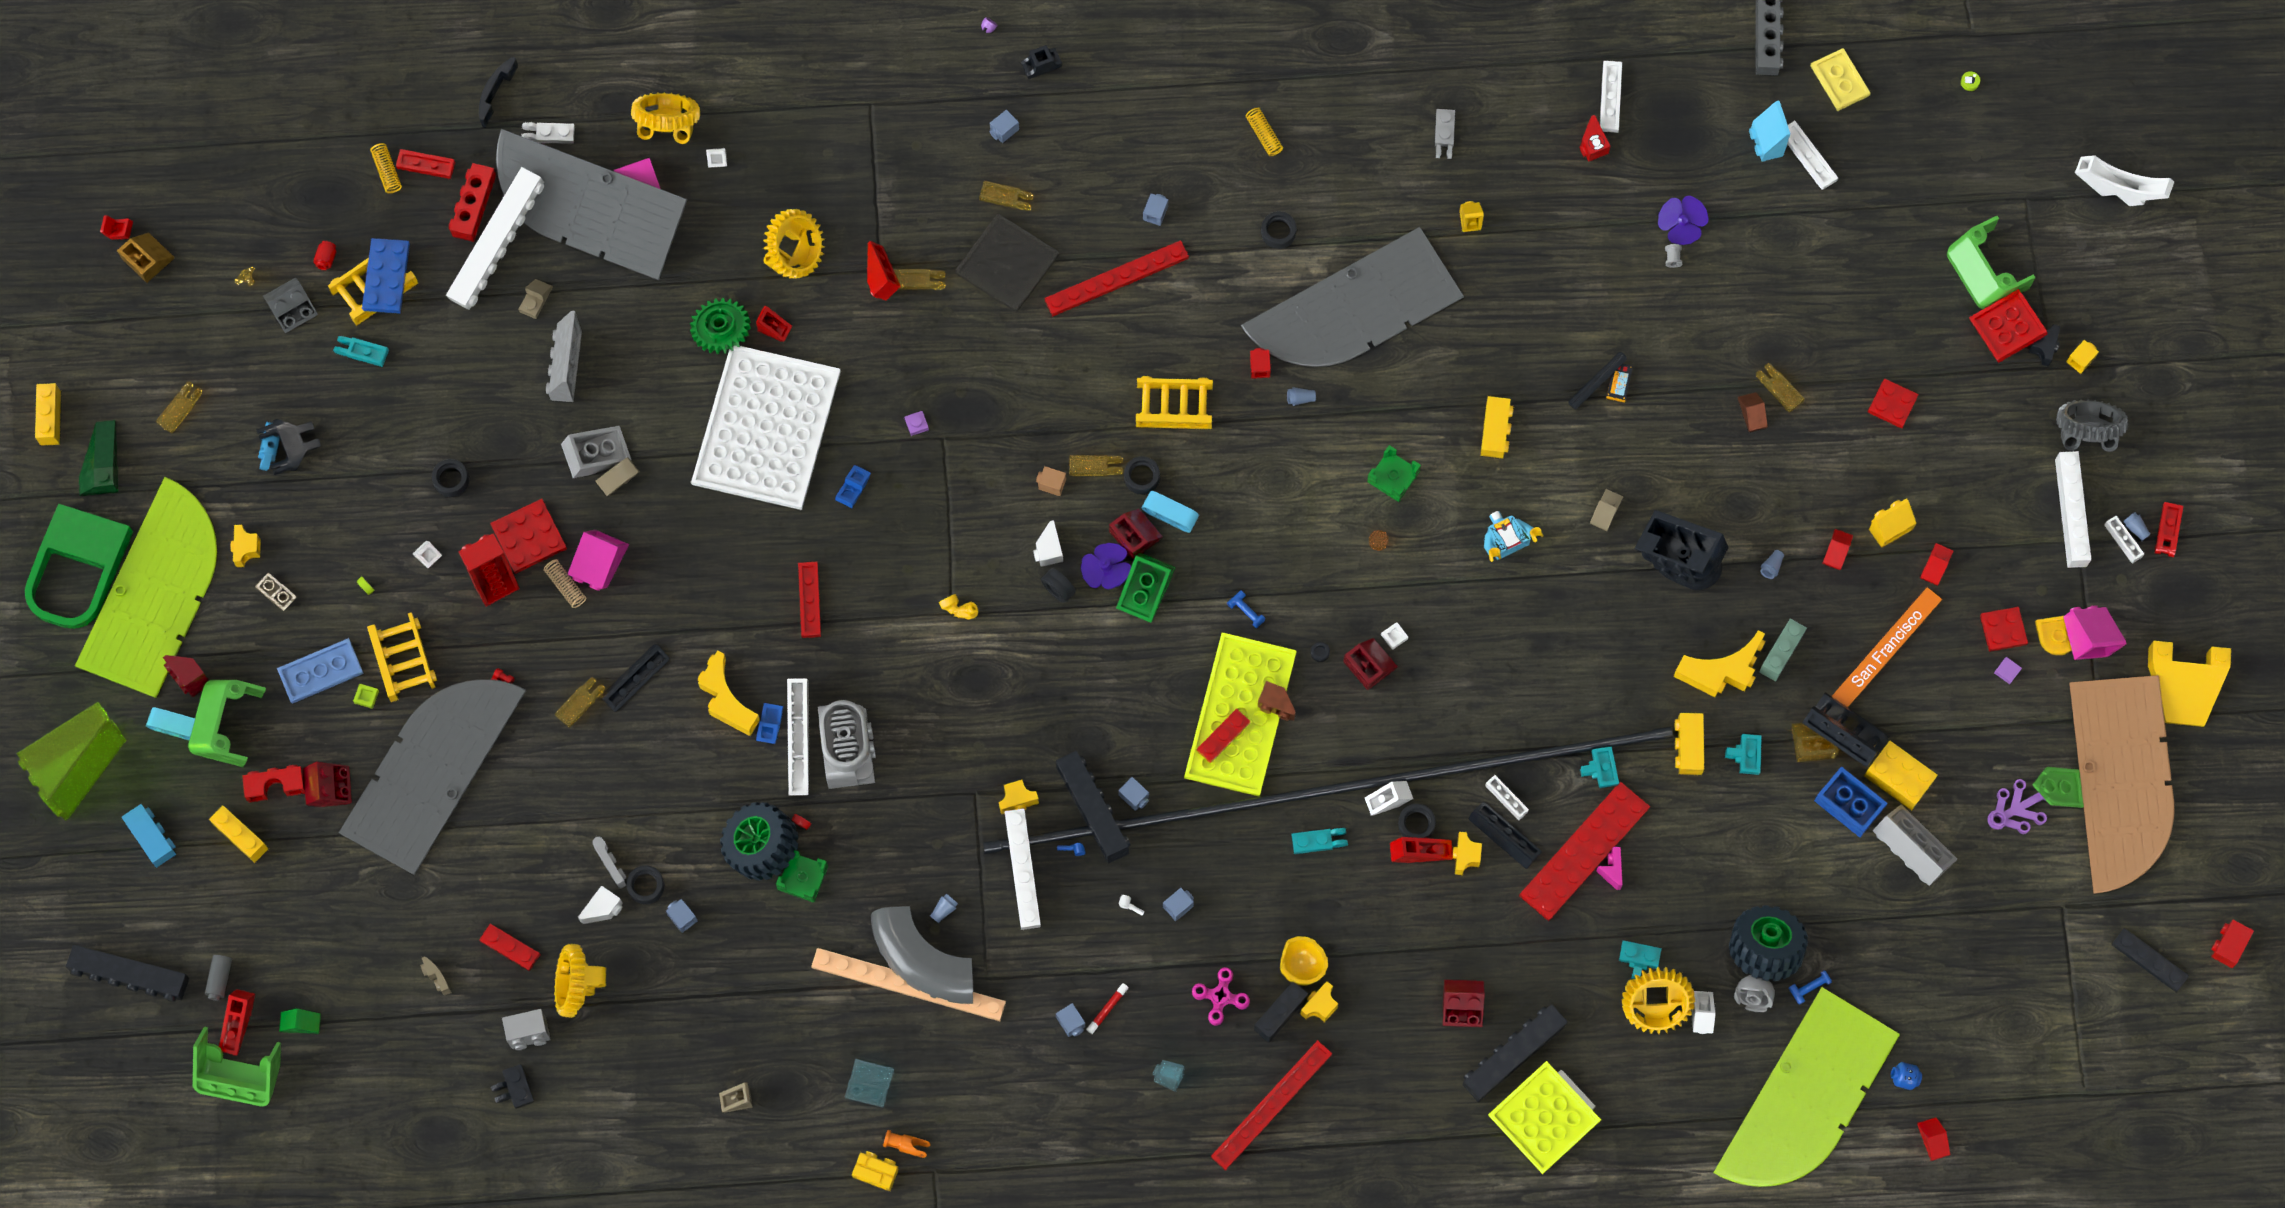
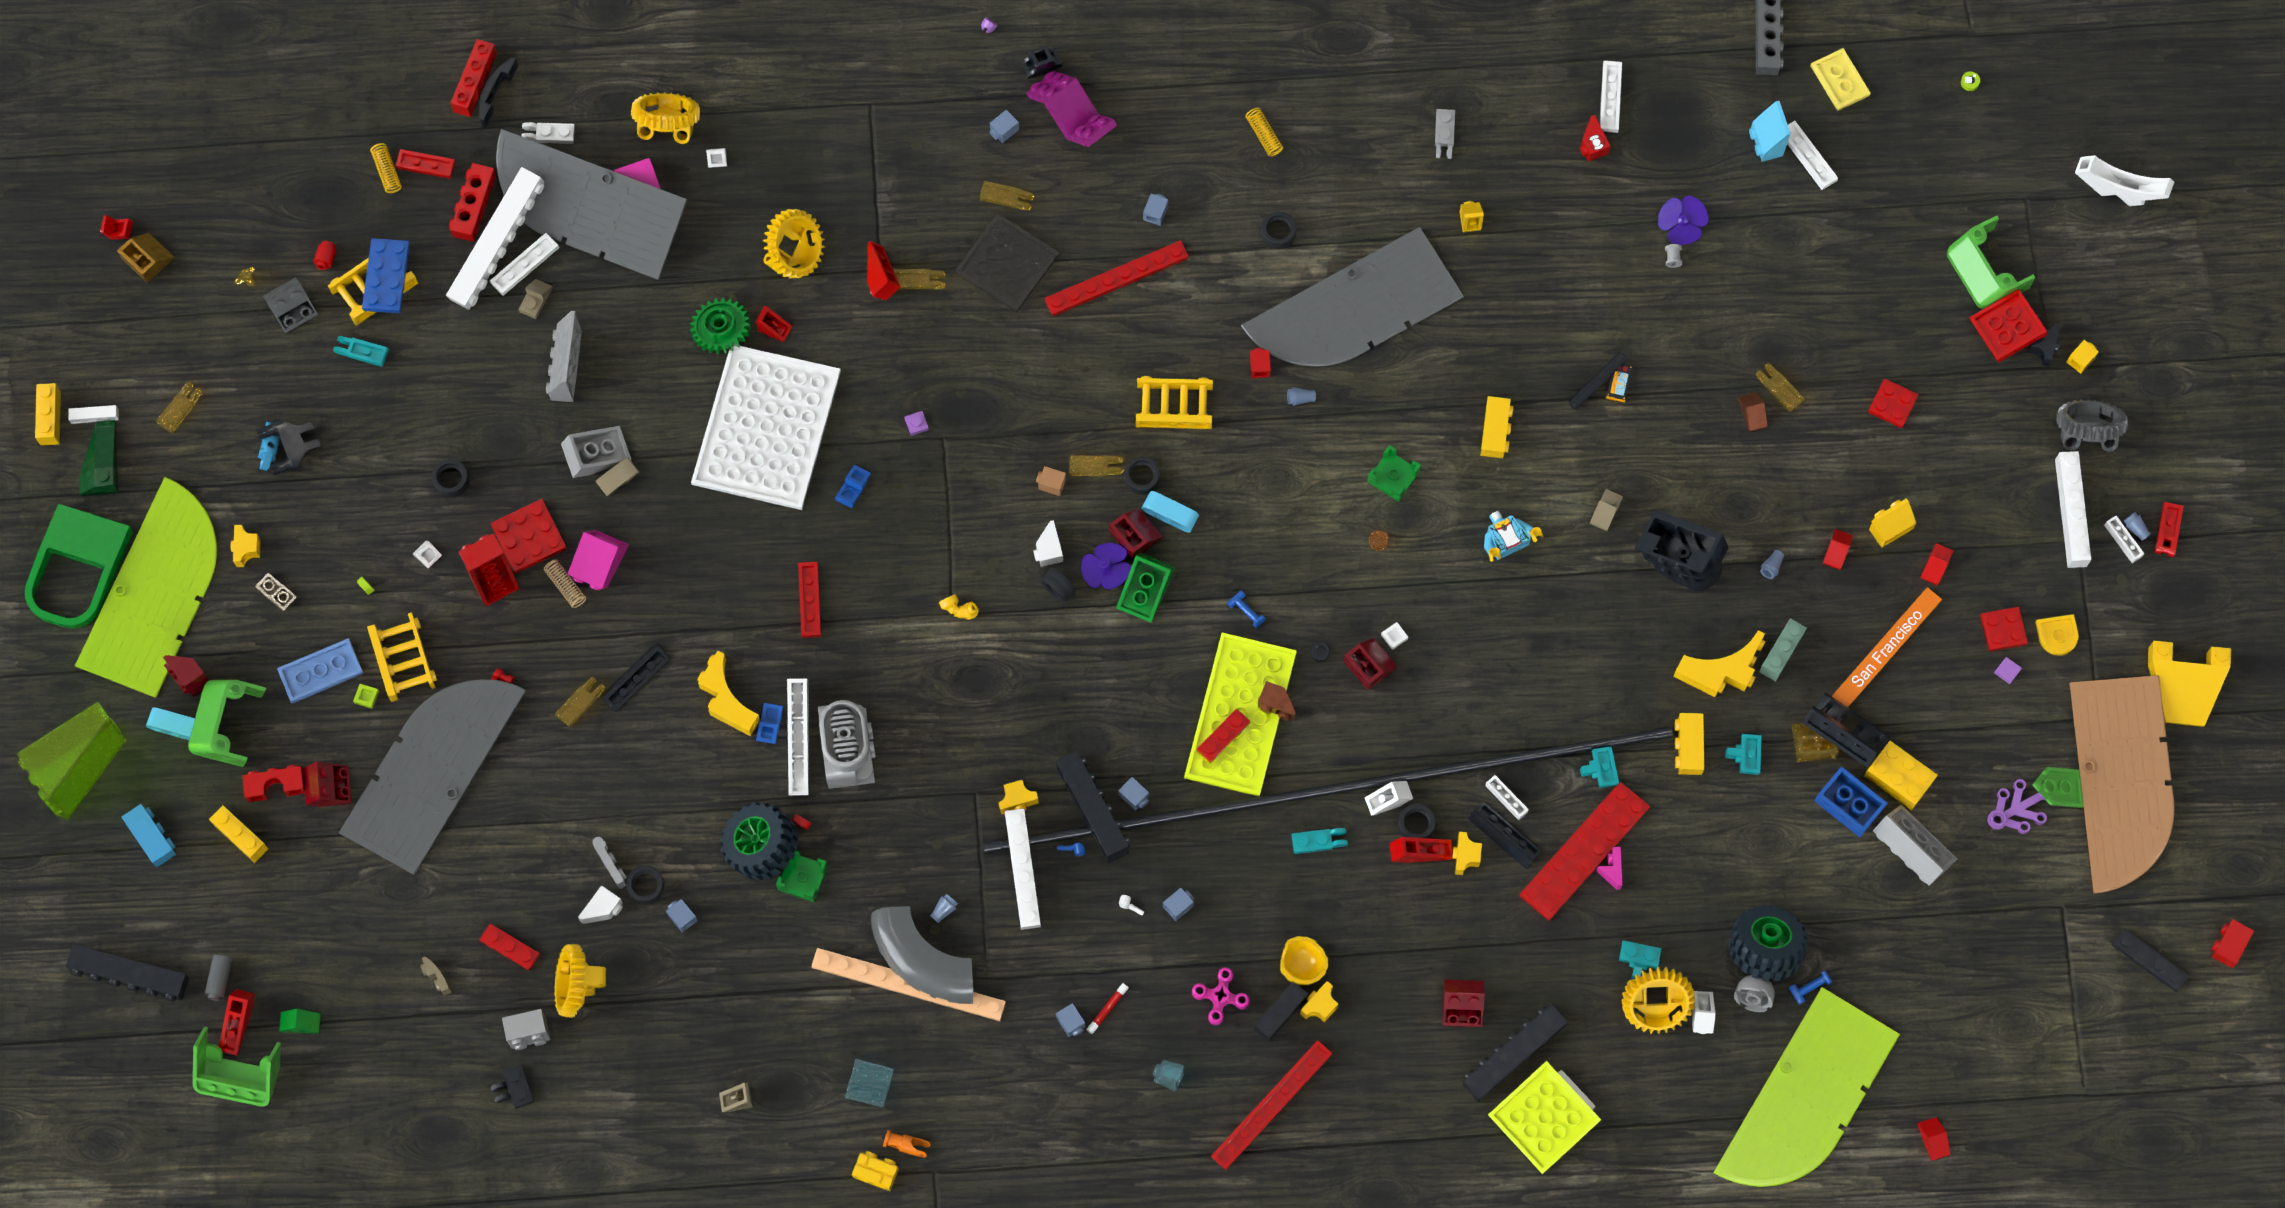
blue head [1891,1062,1922,1090] -> none
dark pink slope [2063,606,2126,660] -> none
none -> white piece [69,405,119,424]
none -> red brick [450,39,497,118]
none -> white plate [490,233,559,296]
none -> magenta bracket [1026,71,1117,147]

